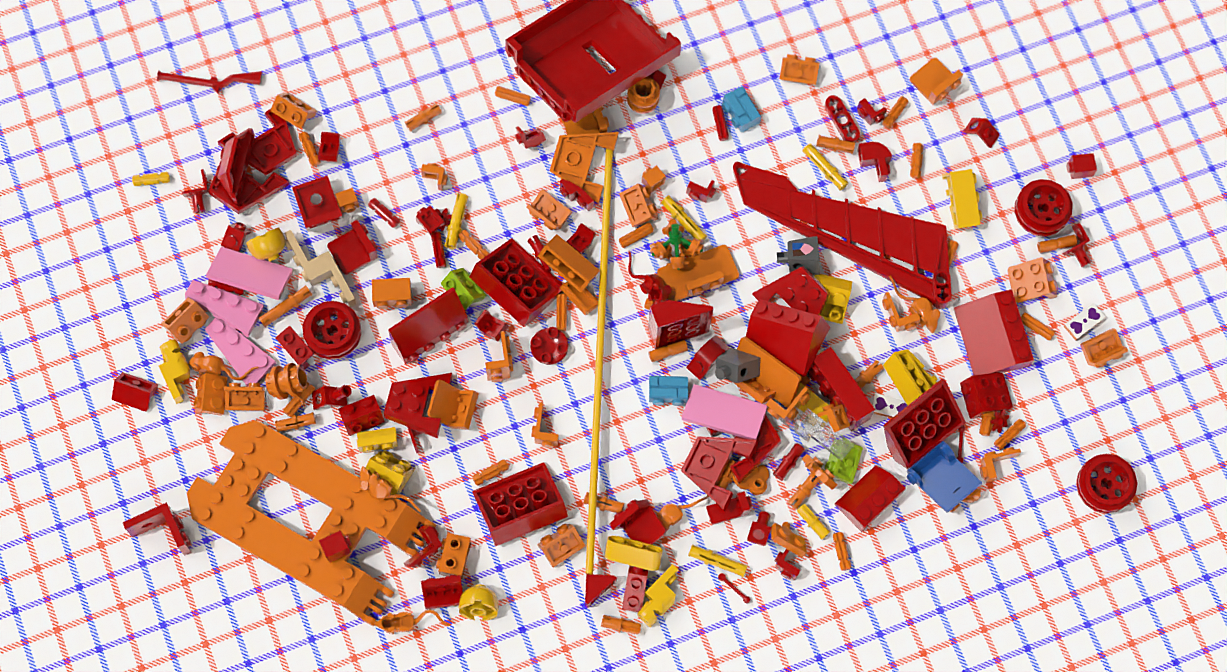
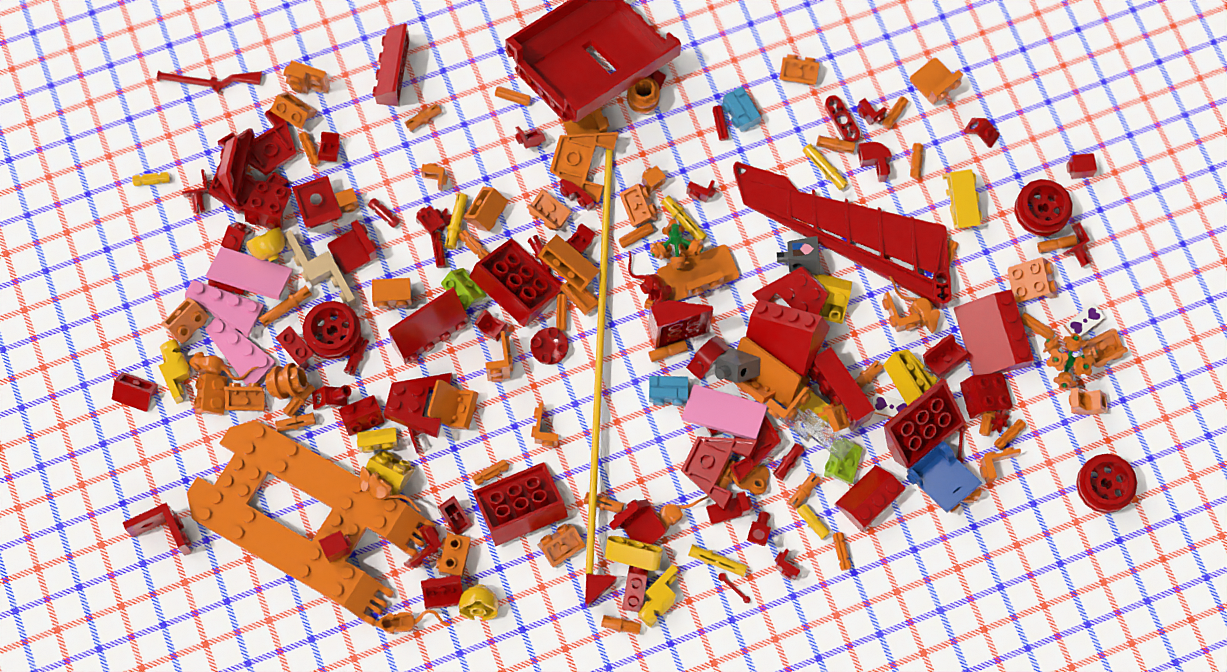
orange plate [771,522,807,558] -> none
orange plate [802,454,838,490] -> none
none -> red bracket [244,180,292,230]
none -> orange plate [283,60,330,94]
none -> red pin [343,337,369,376]
none -> slope [372,23,410,107]
none -> red slope [438,495,473,535]
none -> orange brick [464,186,508,232]
none -> red bracket [923,333,969,379]
none -> orange plant [1043,333,1098,389]
none -> orange brick [1069,388,1108,415]

